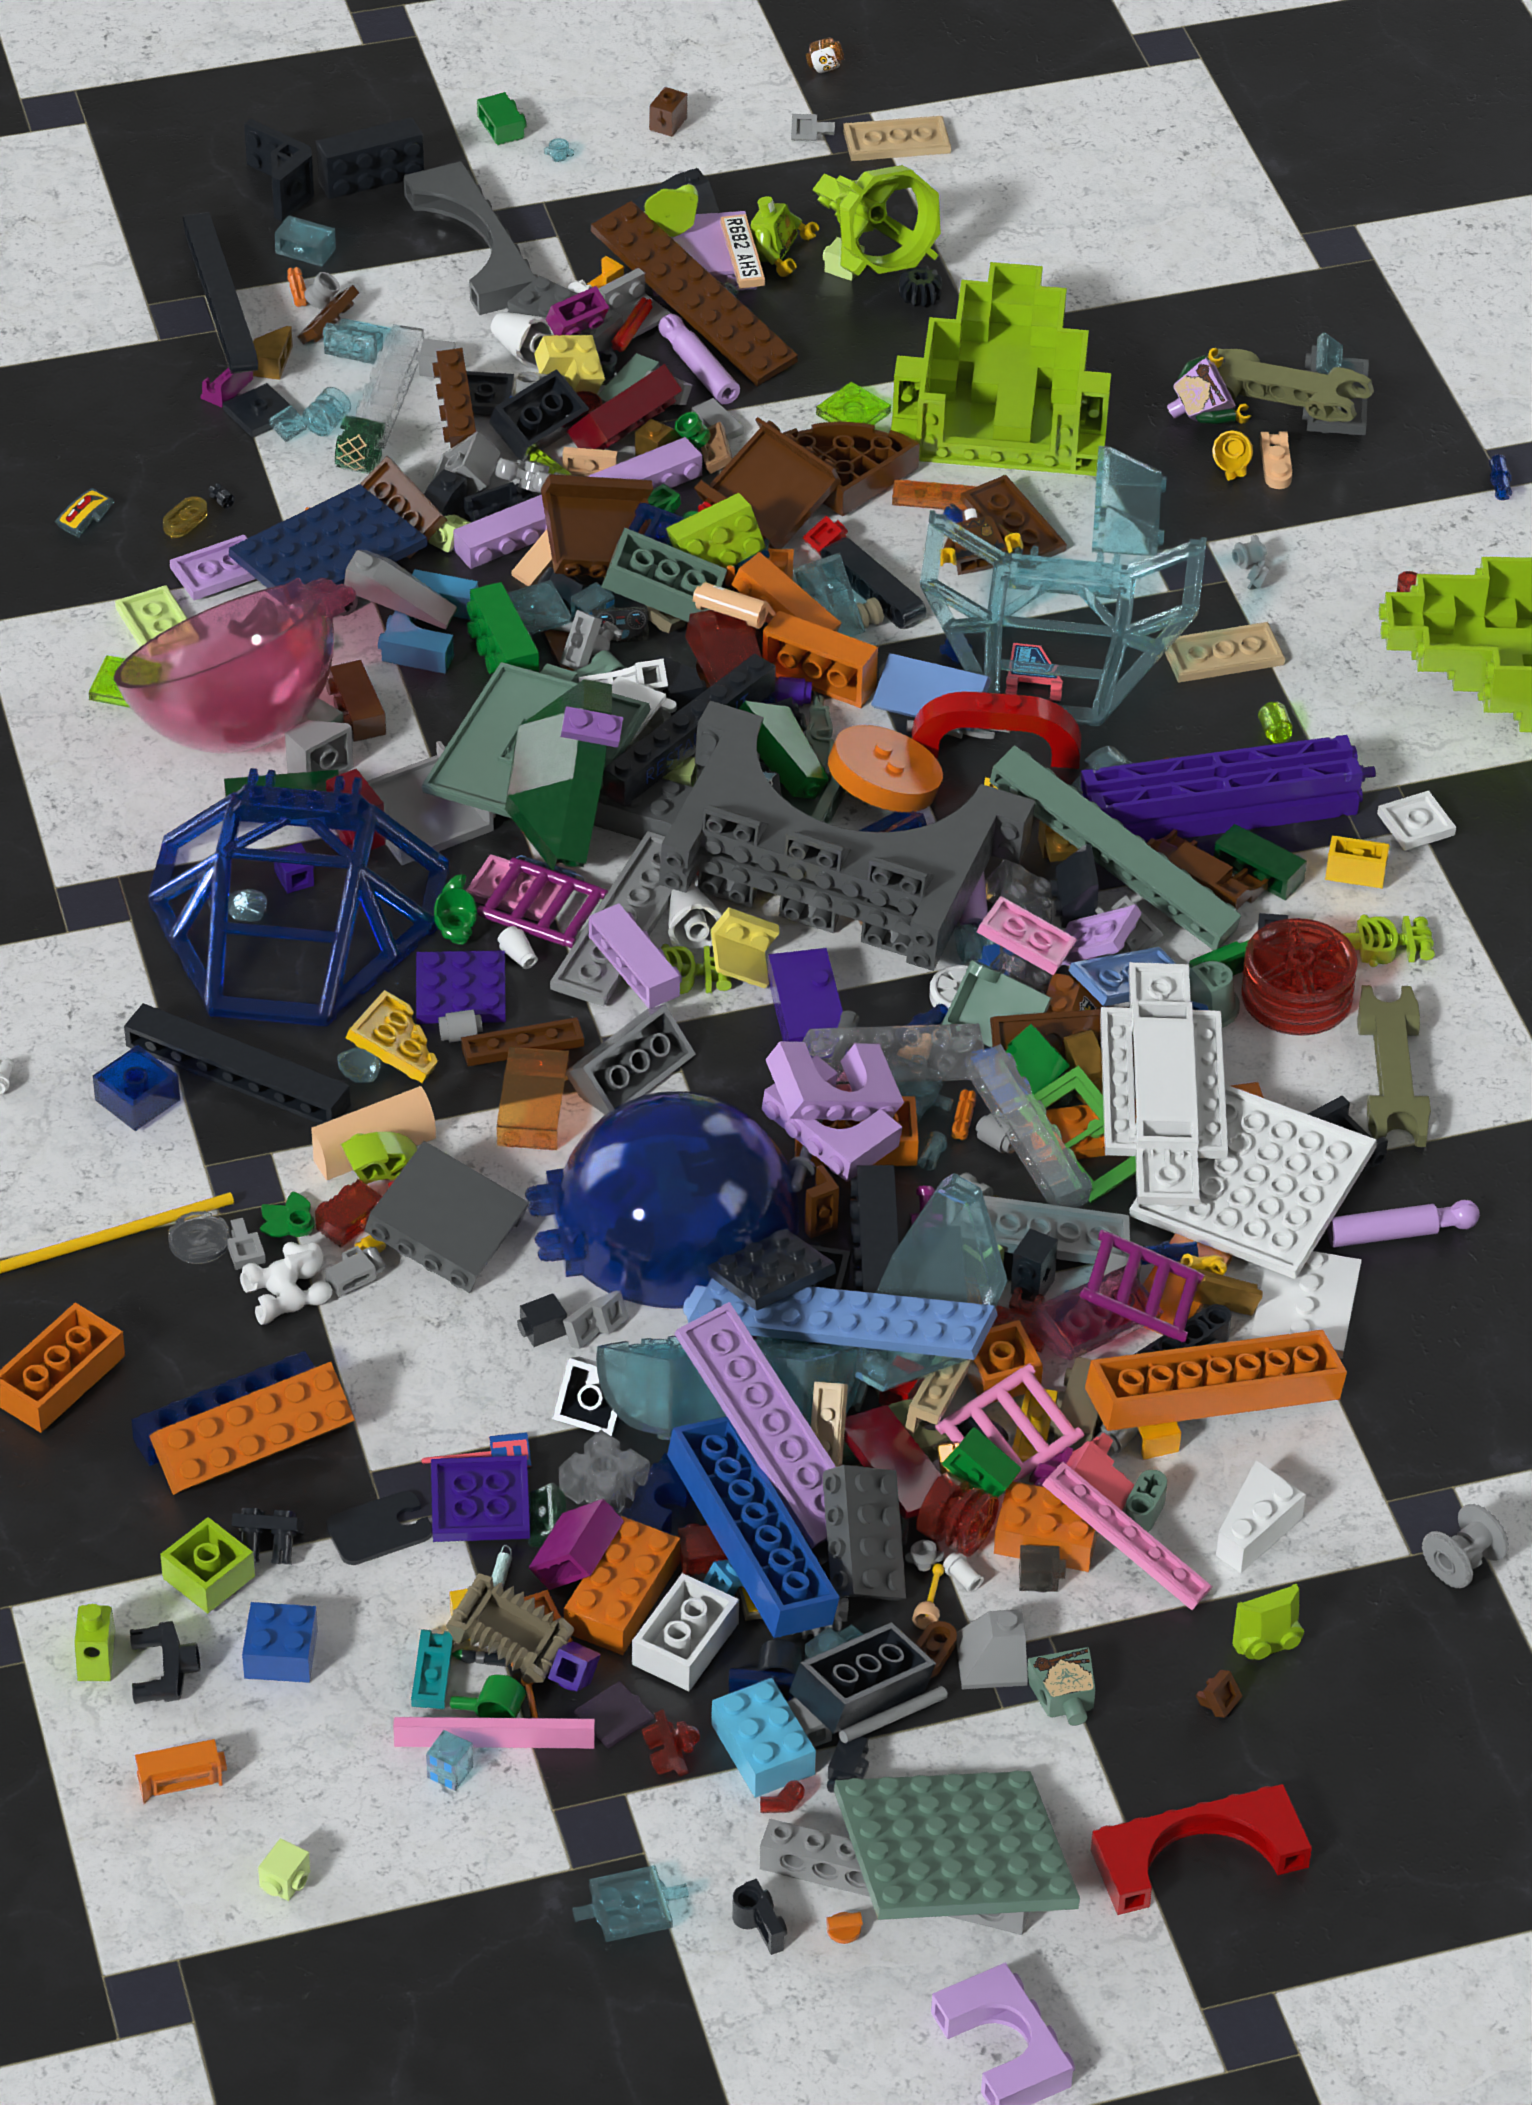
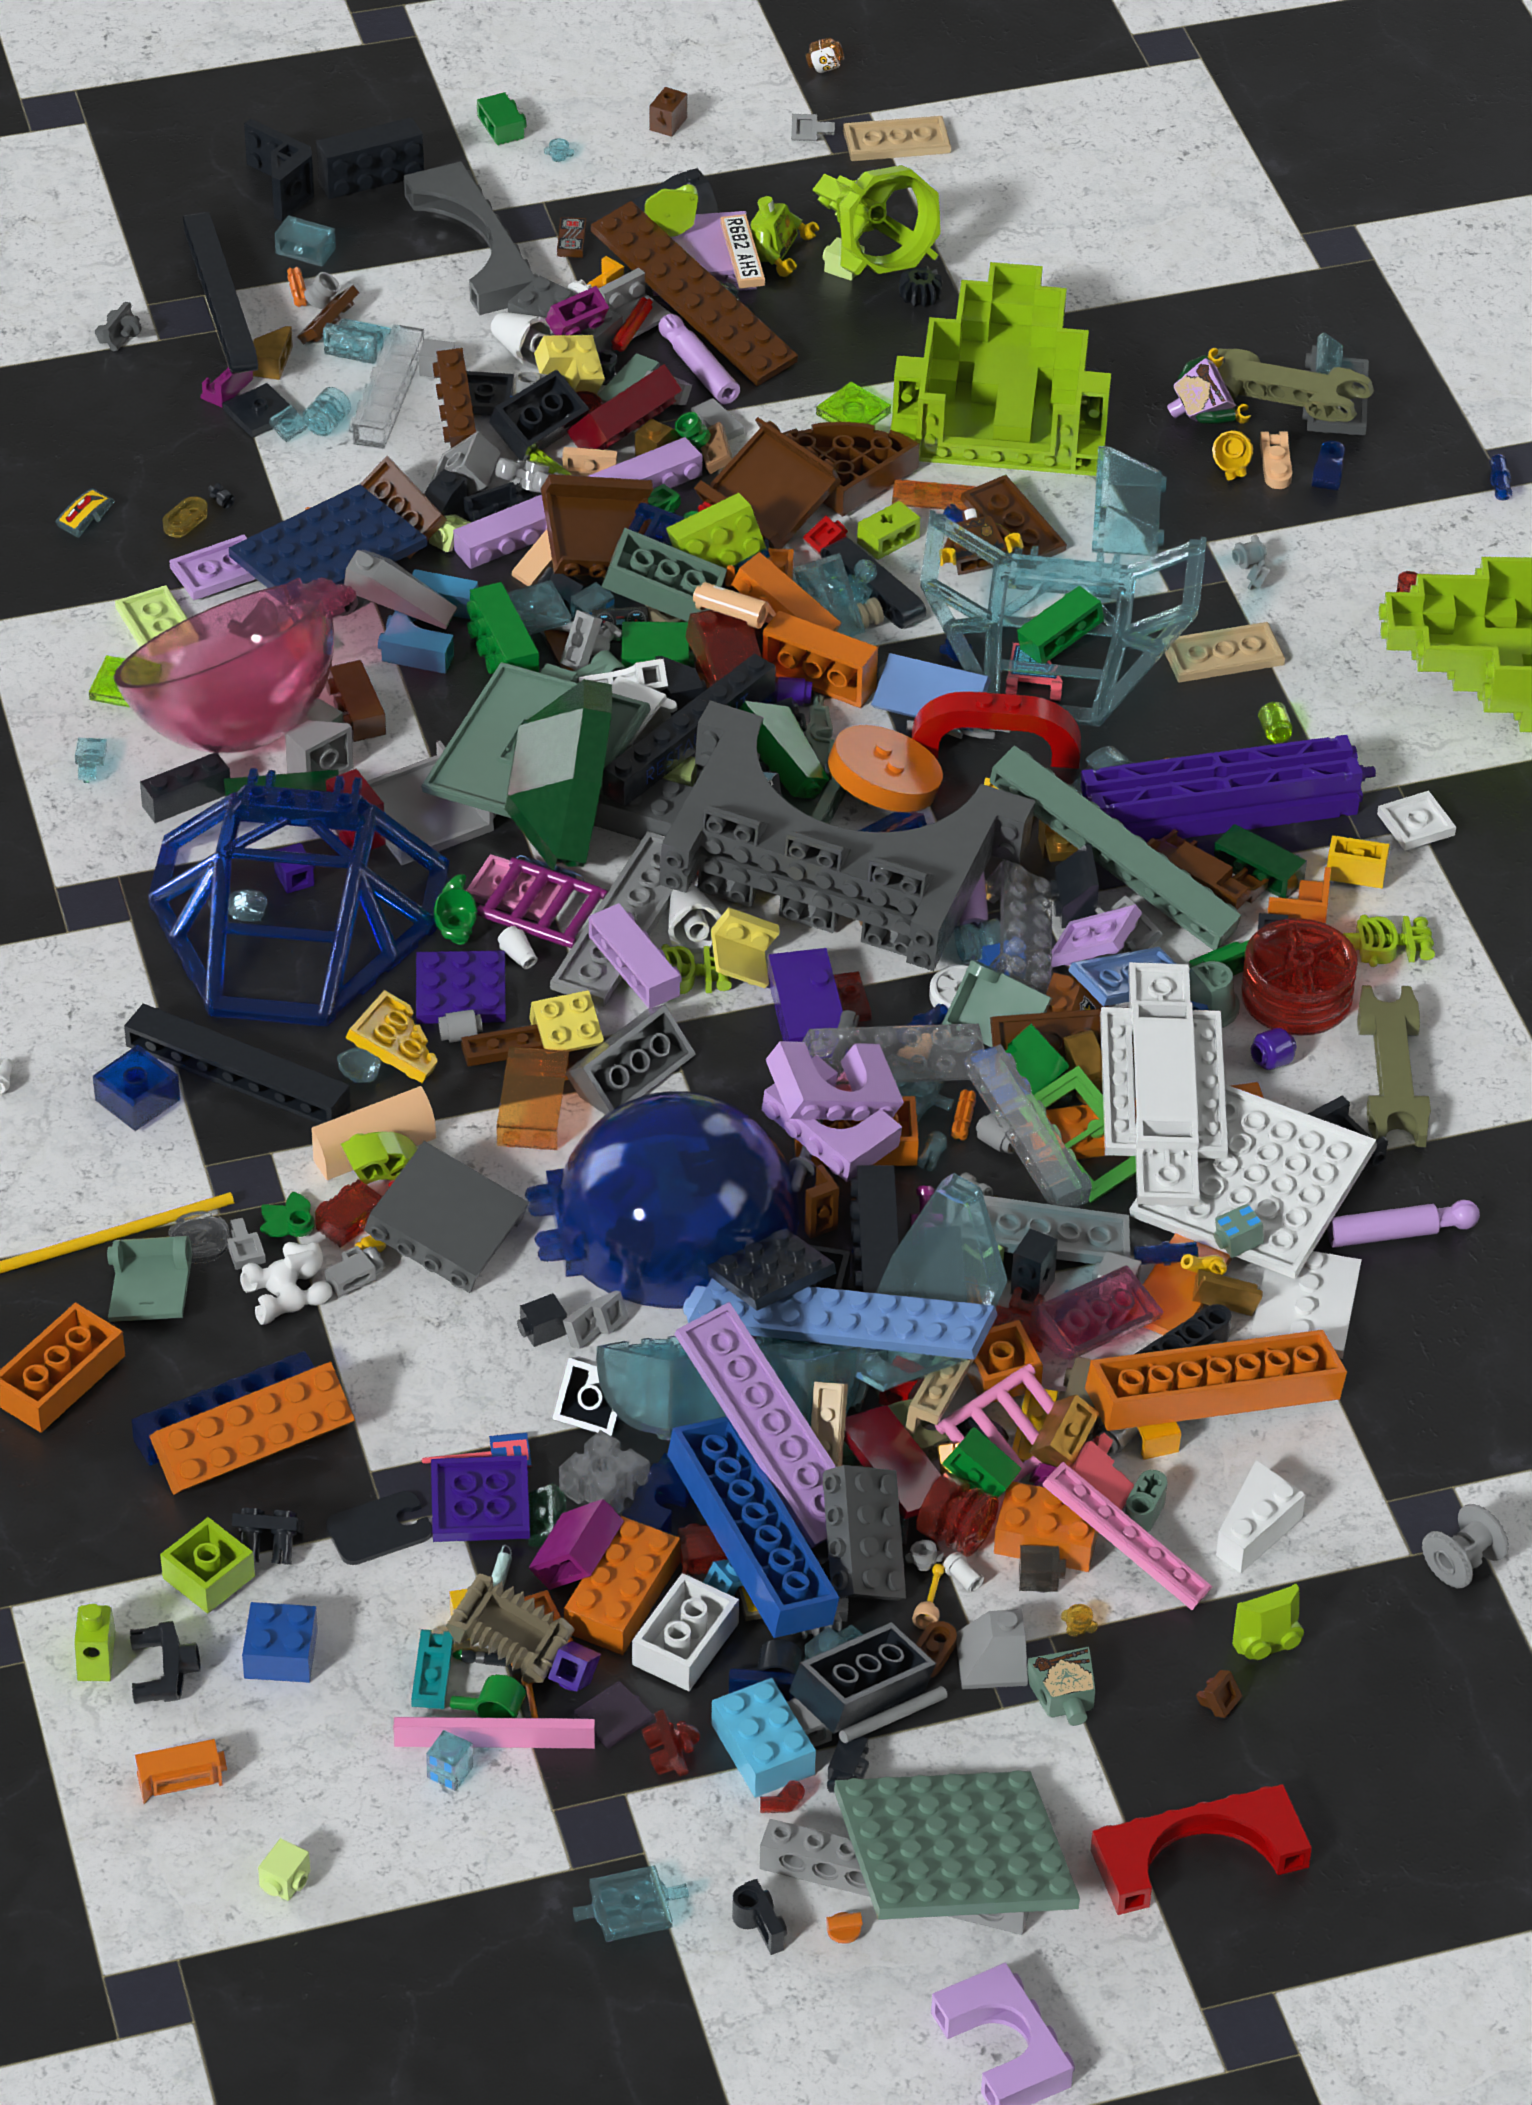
clear green brick [334,415,385,474] -> none
medium lavender plate [560,706,623,748] -> none
bright pink tile [977,896,1077,976] -> none
magenta bar [1080,1229,1205,1342] -> none
none -> clear light blue plate [75,737,107,783]
none -> dark grey hips [95,302,142,351]
none -> sand green door [107,1236,192,1322]
none -> black brick [140,752,230,823]
none -> light yellow bracket [529,990,604,1056]
none -> tile [557,217,586,258]
none -> green brick [622,622,695,668]
none -> clear red plate [834,971,872,1021]
none -> clear light blue plate [837,559,877,611]
none -> lime brick [857,501,921,560]
none -> green brick [1017,585,1104,665]
none -> pearl gold panel [1029,1394,1099,1467]
none -> clear yellow plate [1061,1604,1098,1637]
none -> sand green brick [1213,1203,1264,1258]
none -> dark purple head [1250,1028,1297,1070]
none -> orange panel [1268,867,1331,931]
none -> clear blue piece [1312,441,1345,491]

